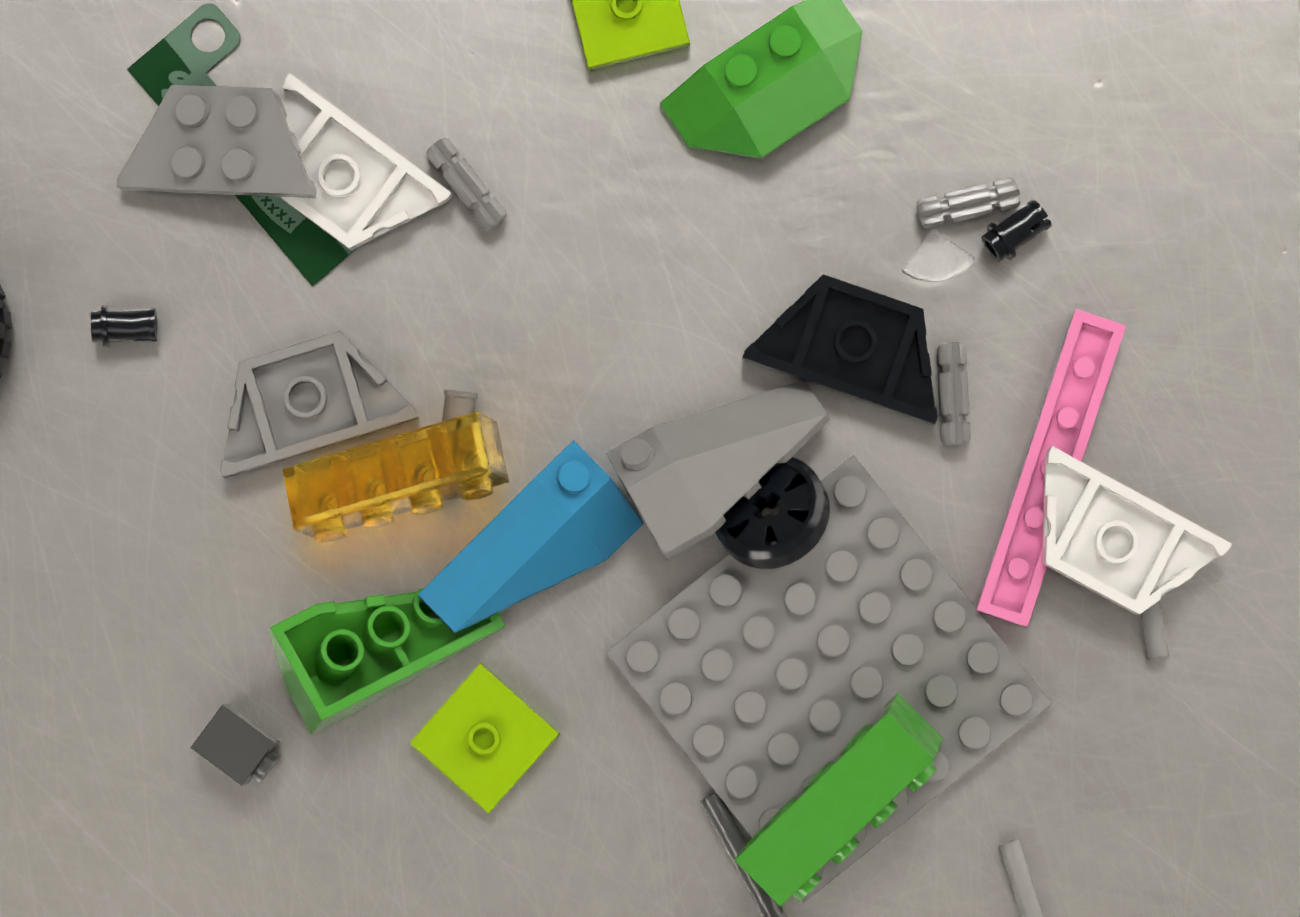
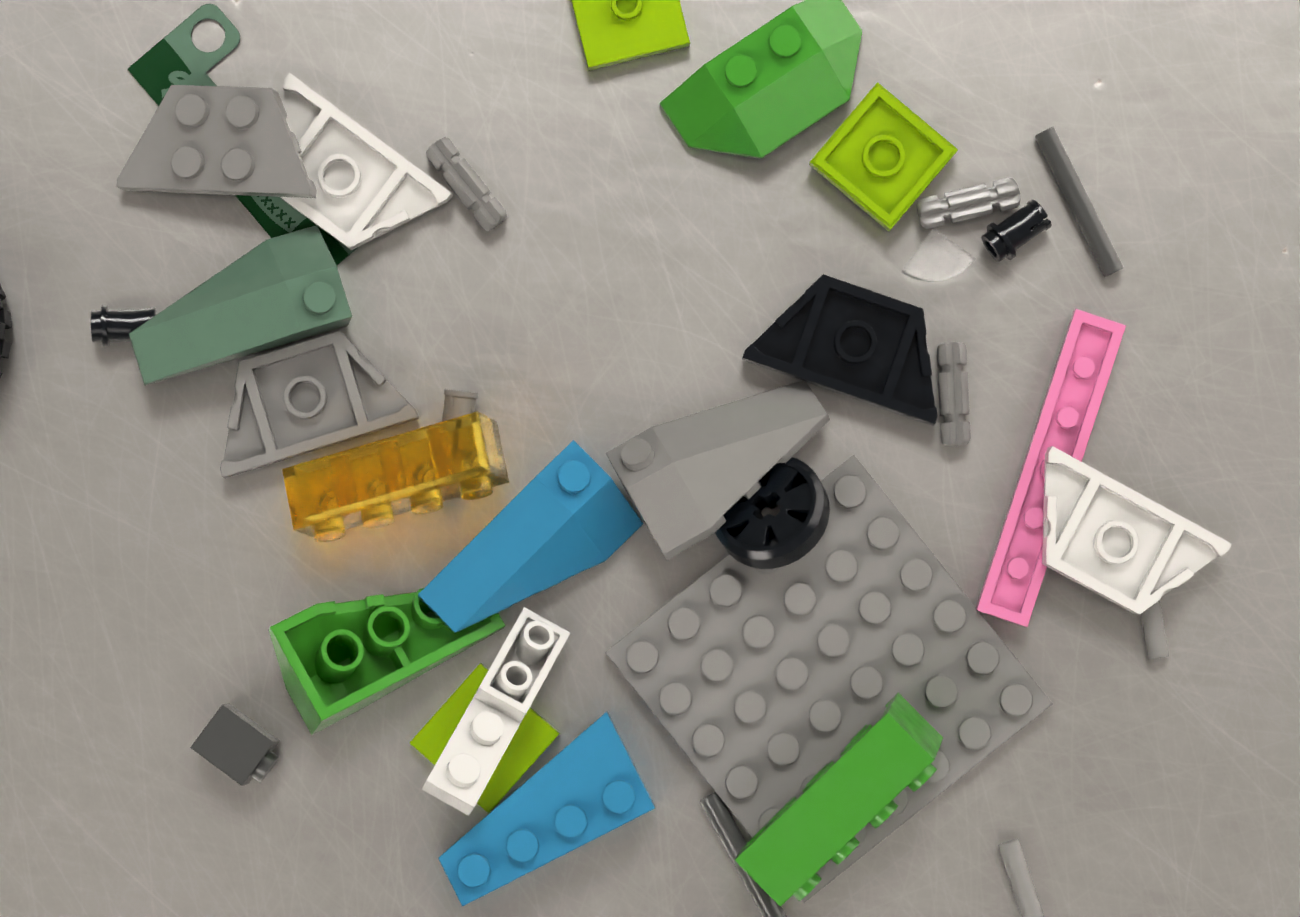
none -> sand green wedge [129,225,352,386]
none -> white slope [421,607,570,816]
none -> dark azure wedge [438,711,655,906]
none -> lime plate [809,82,958,232]
none -> dark grey piece [1035,127,1124,277]

